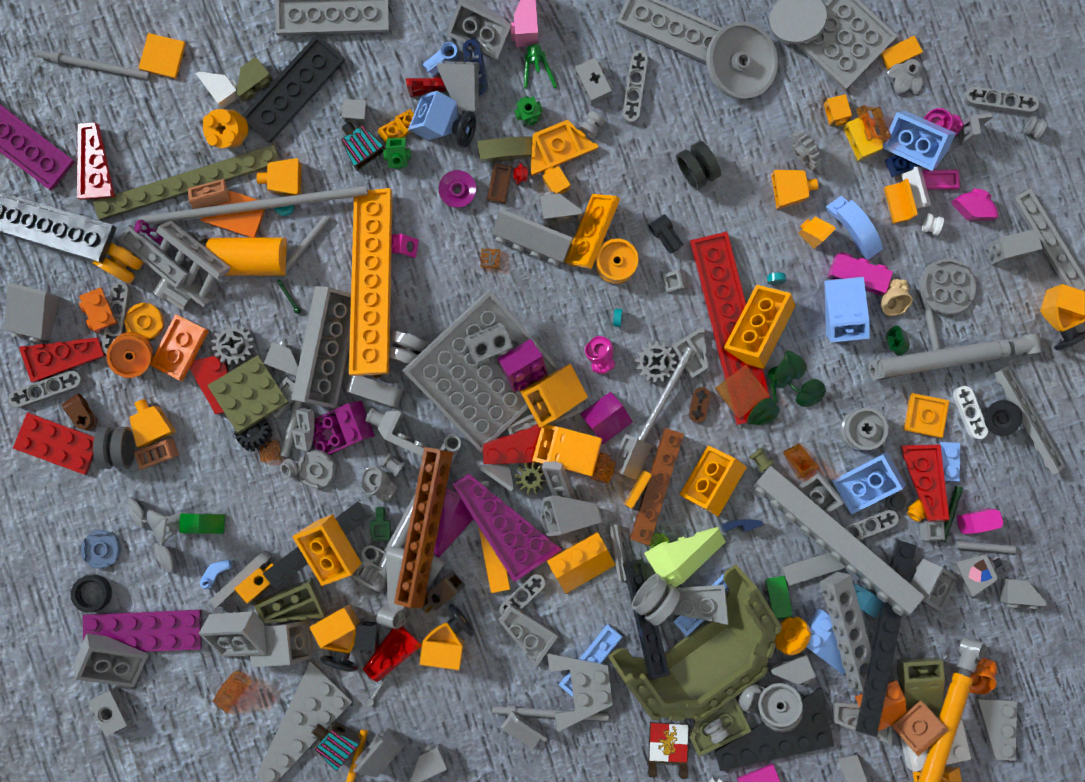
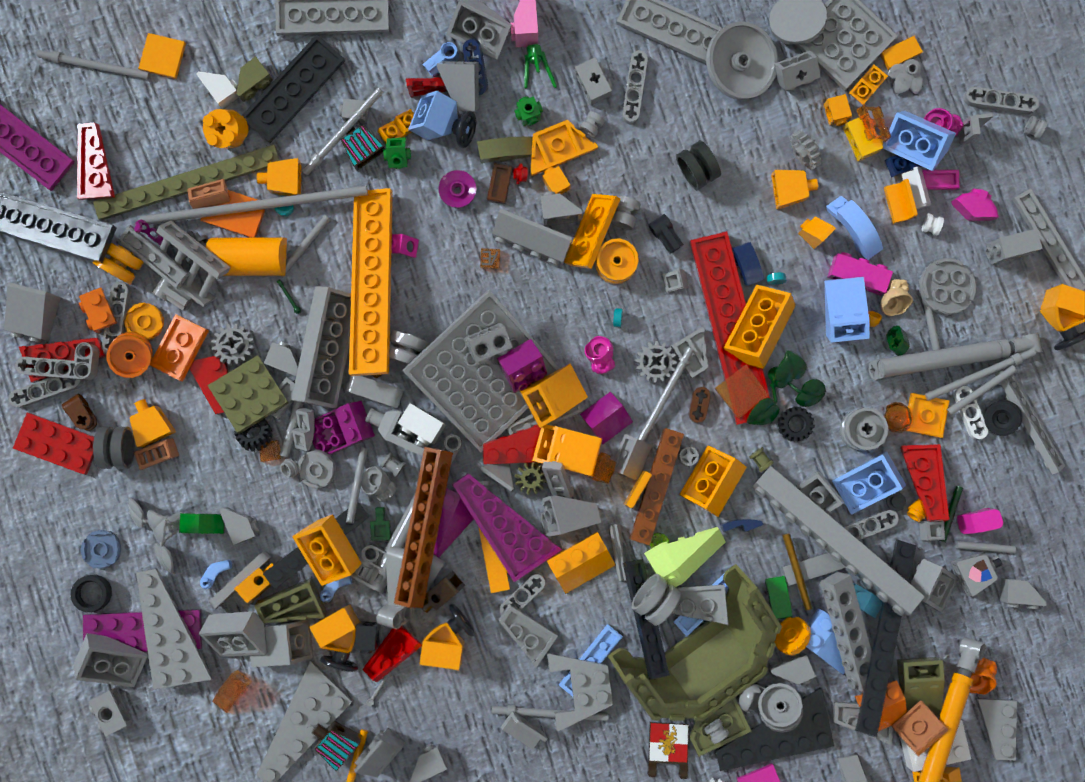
clear orange slope [783,443,819,478] -> none
light blue plate [939,442,960,481] -> none
none -> light grey beam [15,342,100,381]
none -> light grey wing [136,569,213,690]
none -> light grey slope [219,507,260,545]
none -> light grey bar [302,87,384,176]
none -> light blue arm [320,576,352,603]
none -> light grey bar [346,447,368,524]
none -> white brick [398,403,446,445]
none -> light grey wheel [611,196,641,230]
none -> light grey wheel [678,447,699,466]
none -> dark blue slope [732,242,764,286]
none -> light grey brick [775,51,820,91]
none -> black tyre [777,407,815,442]
none -> pearl gold bar [782,533,813,611]
none -> light orange slope [849,64,888,105]
none -> light orange hinge [868,311,882,327]
none -> clear orange hair [884,402,913,433]
none -> light grey bar [925,348,1036,401]
none -> light grey bar [947,365,1017,416]

